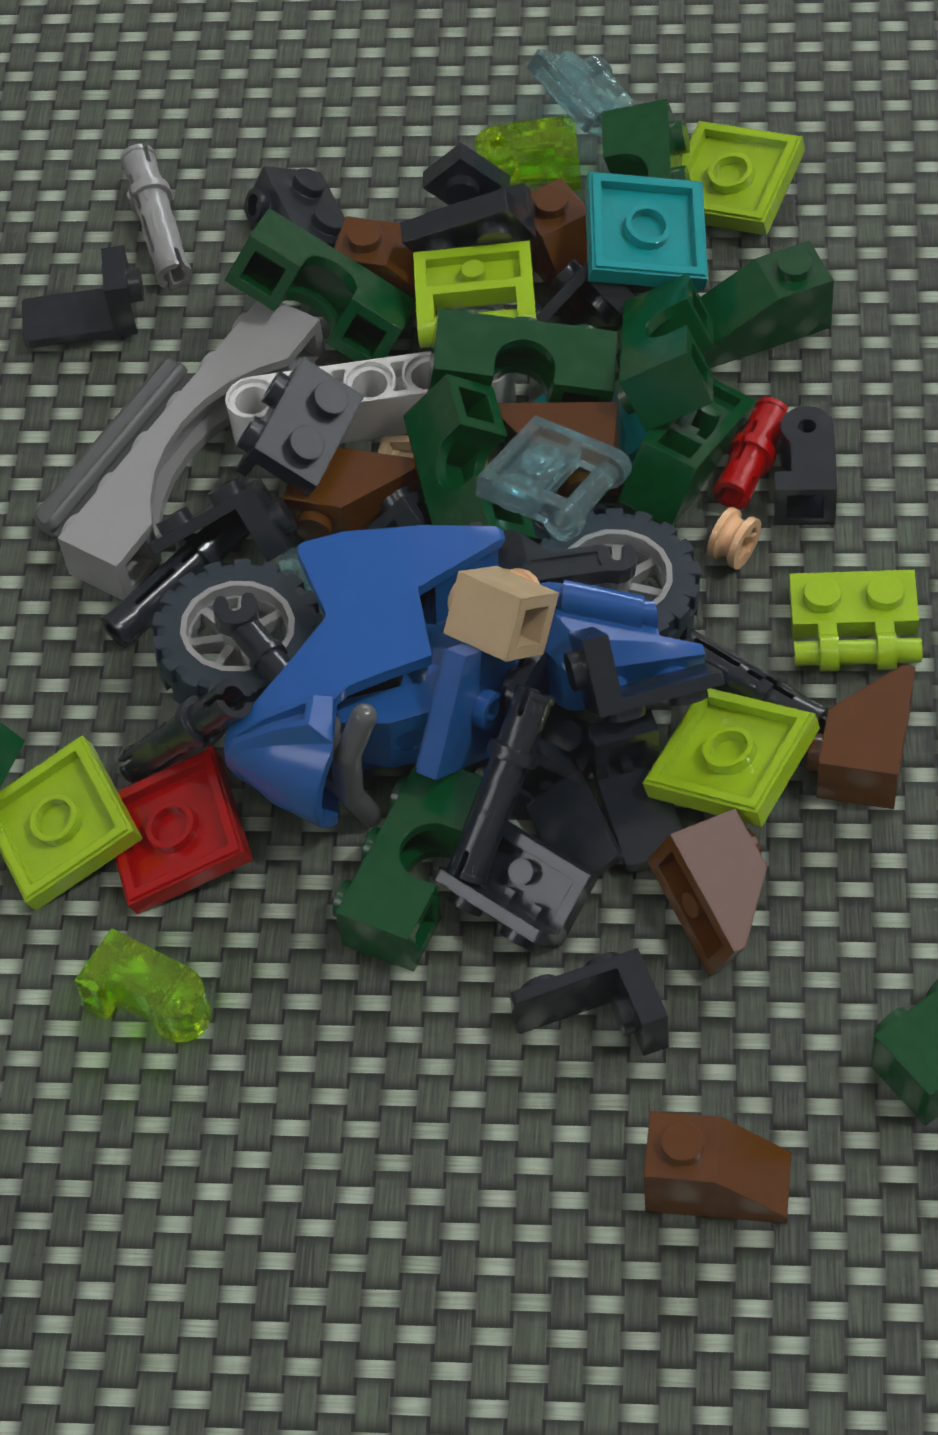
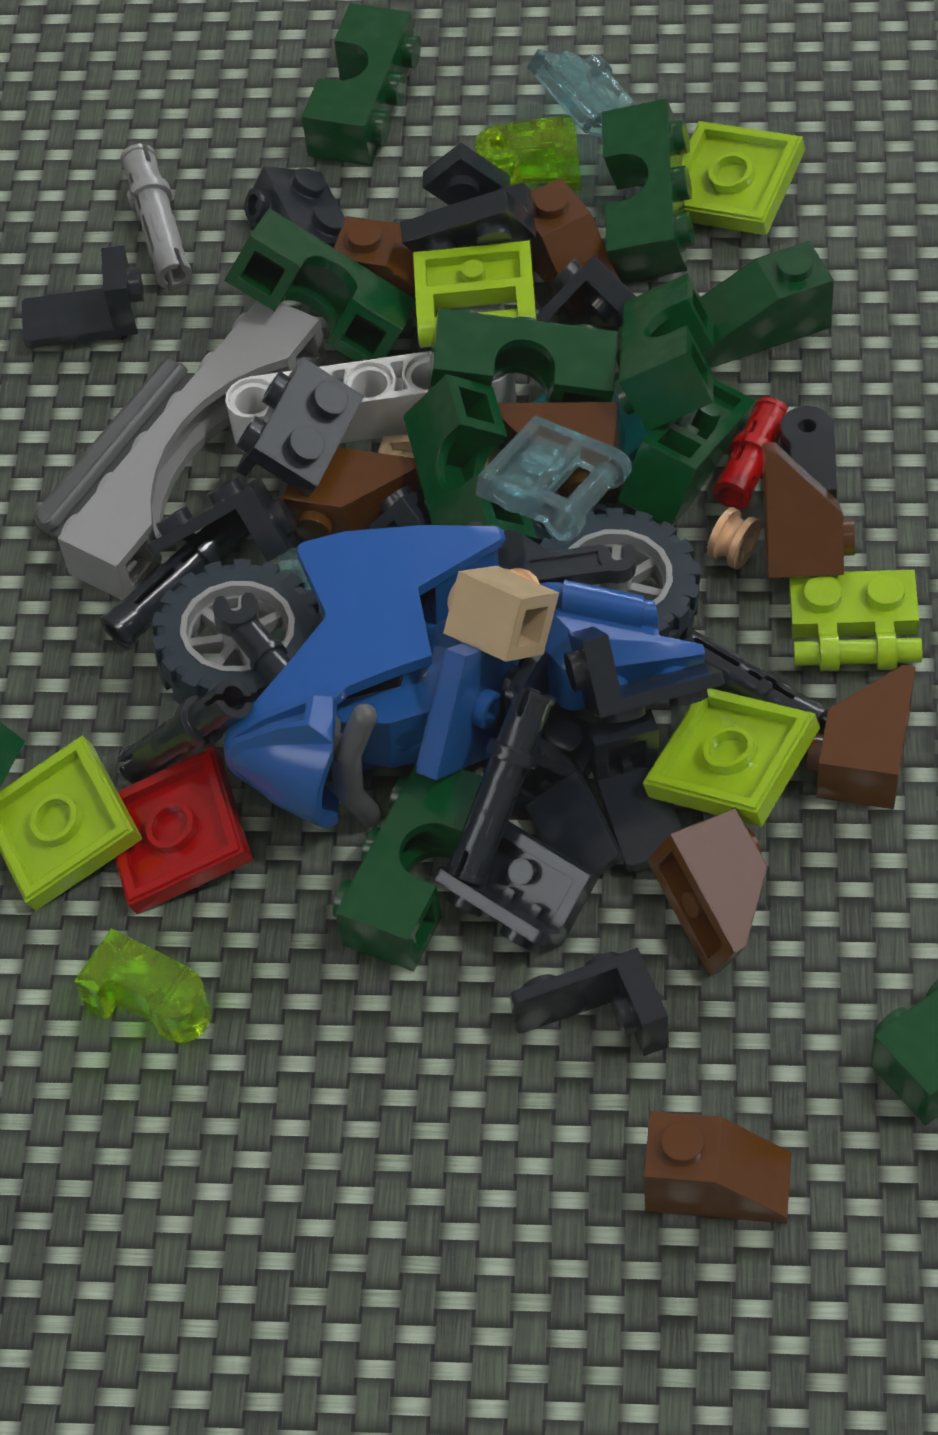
teal plate [585,172,708,291] -> none
none -> dark green arch [301,3,421,166]
none -> reddish brown slope [762,442,855,578]

